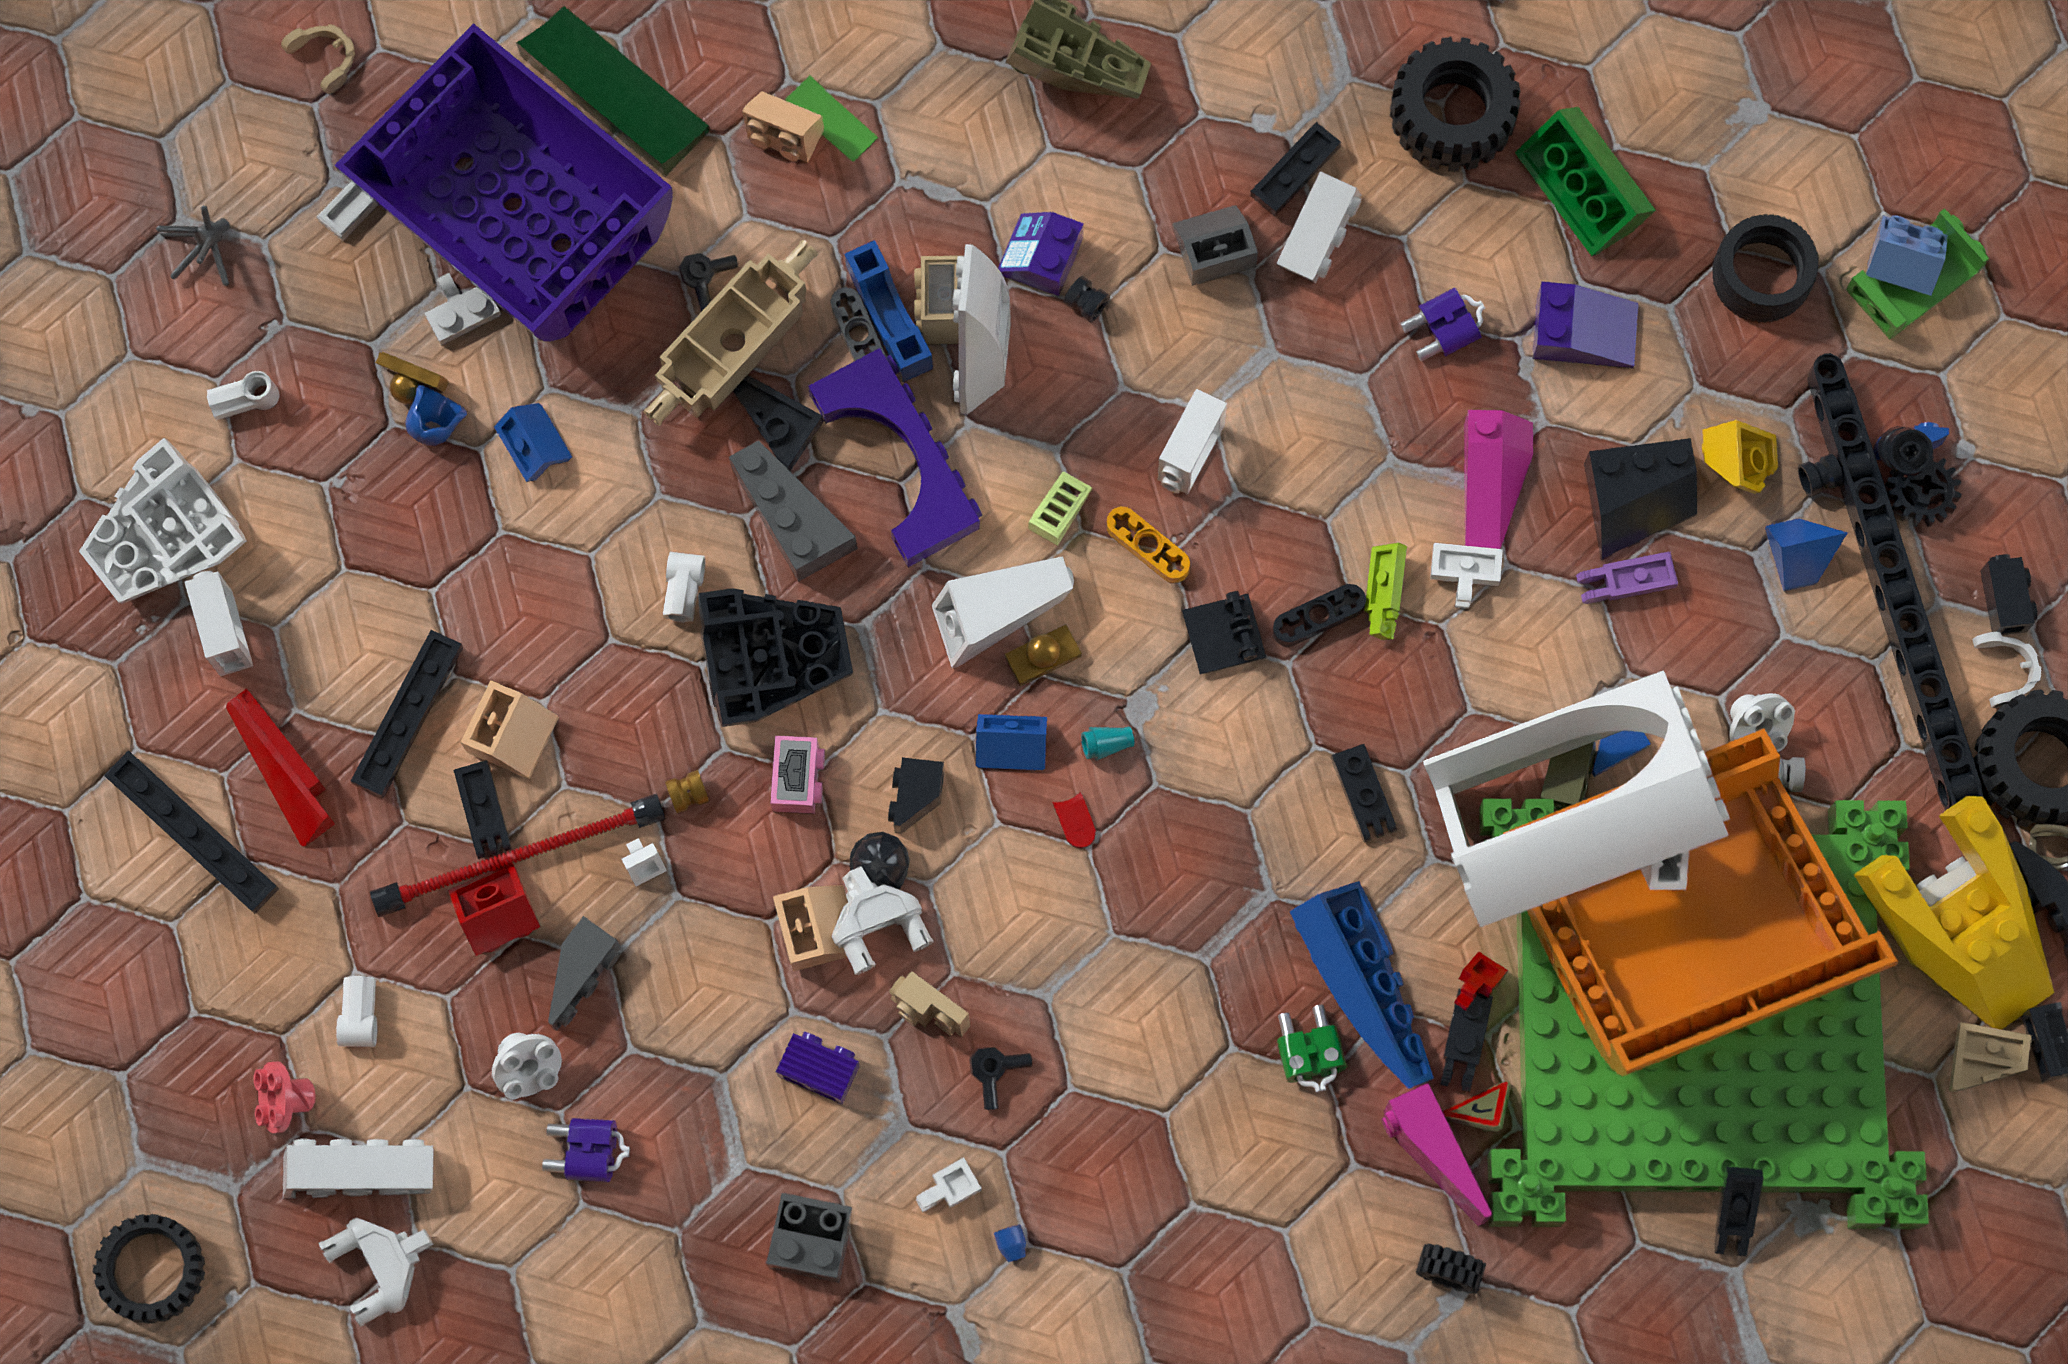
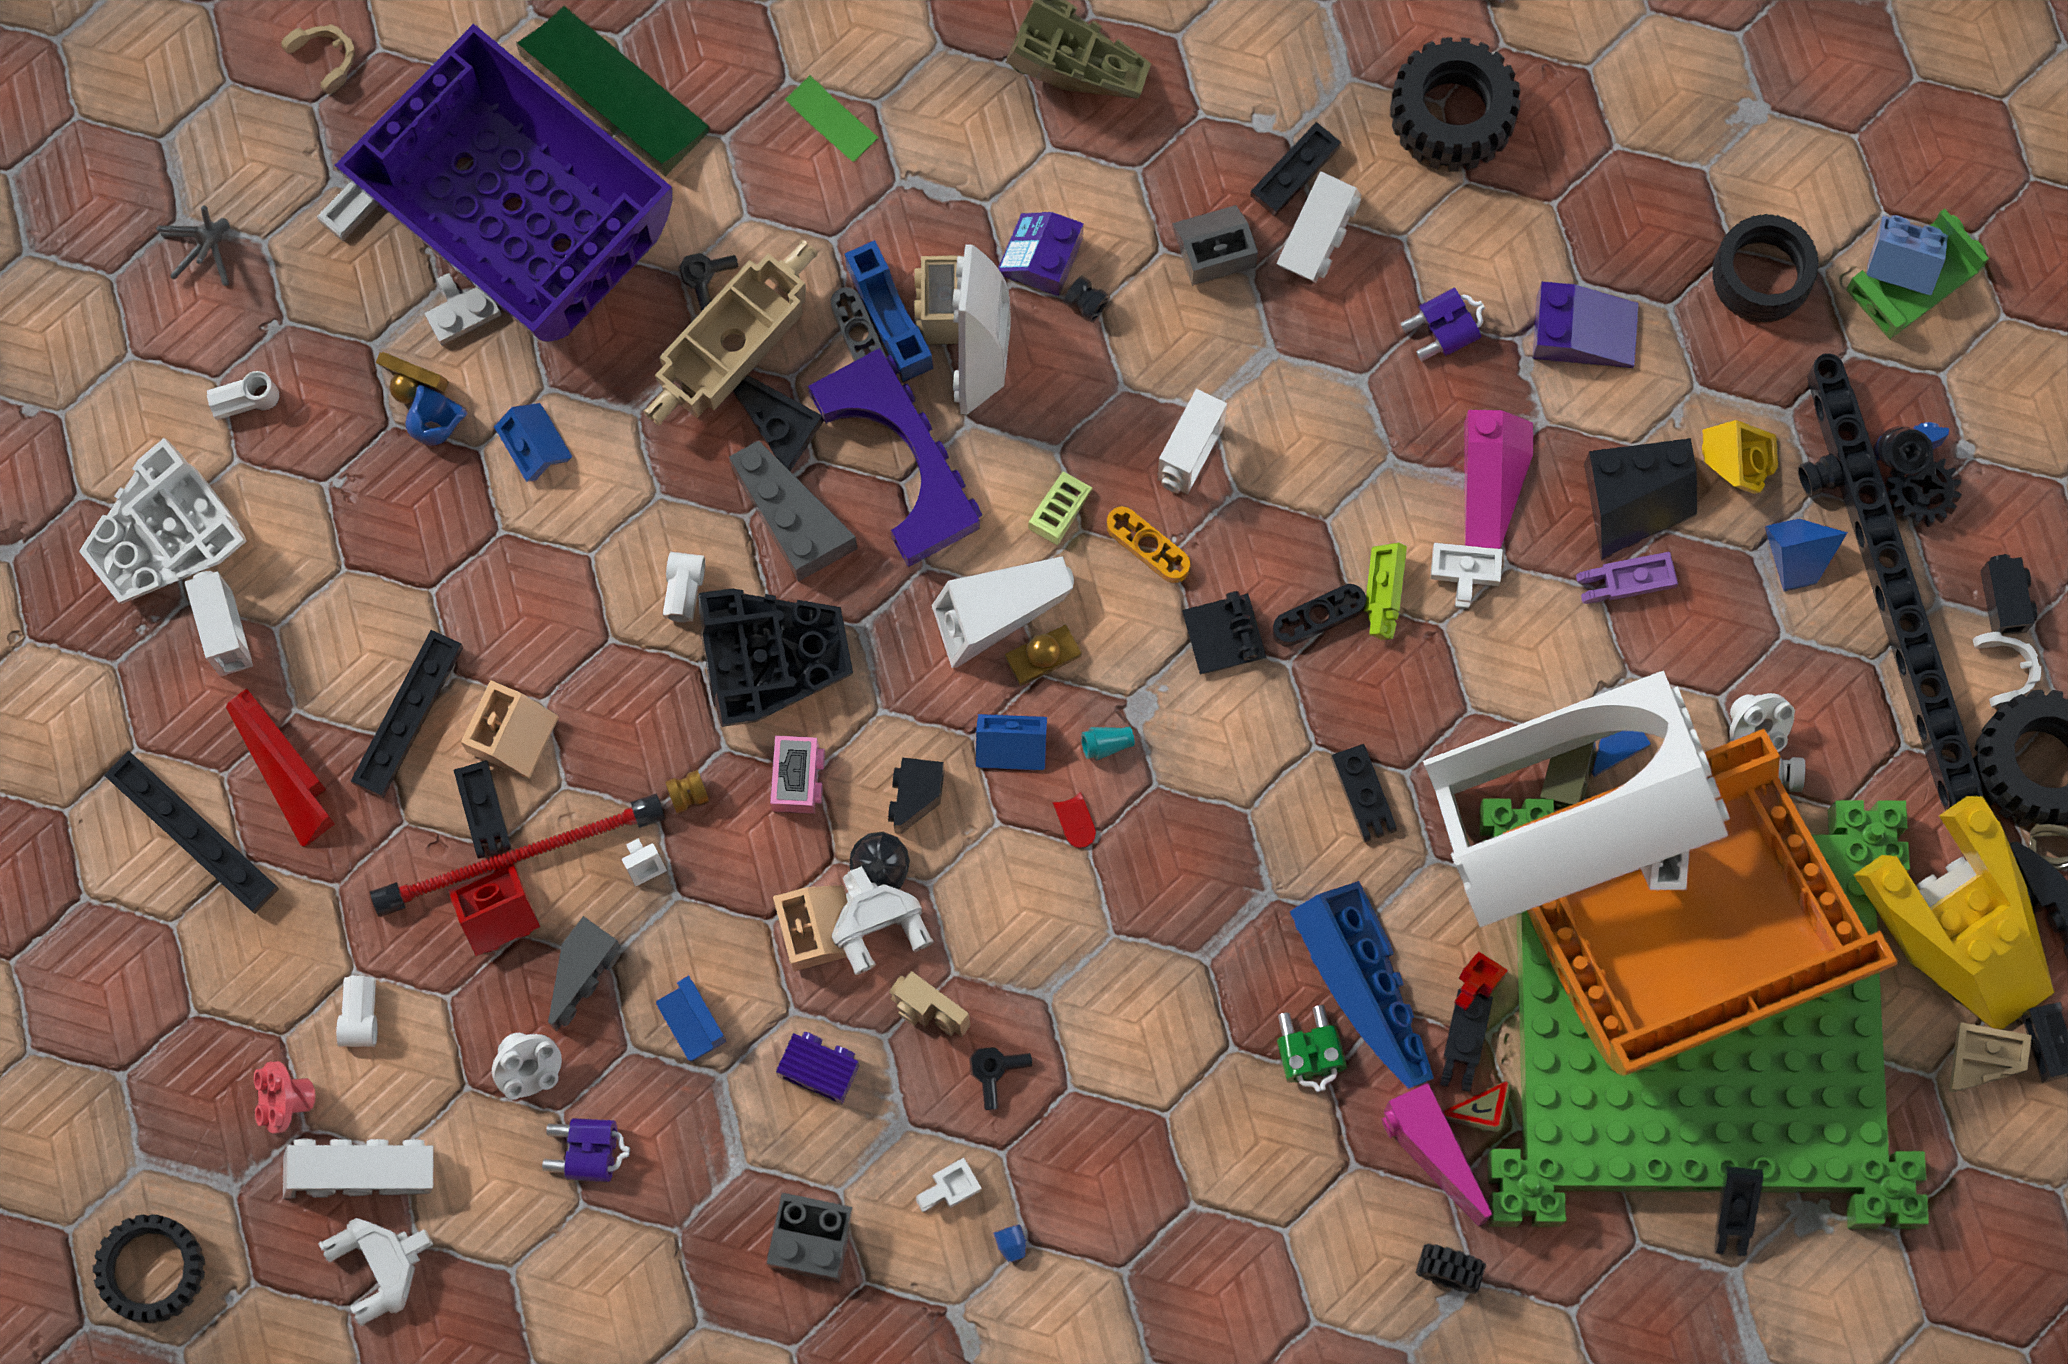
light nougat slope [742,91,824,163] -> none
green slope [1515,107,1656,256] -> none
none -> blue panel [656,975,727,1062]

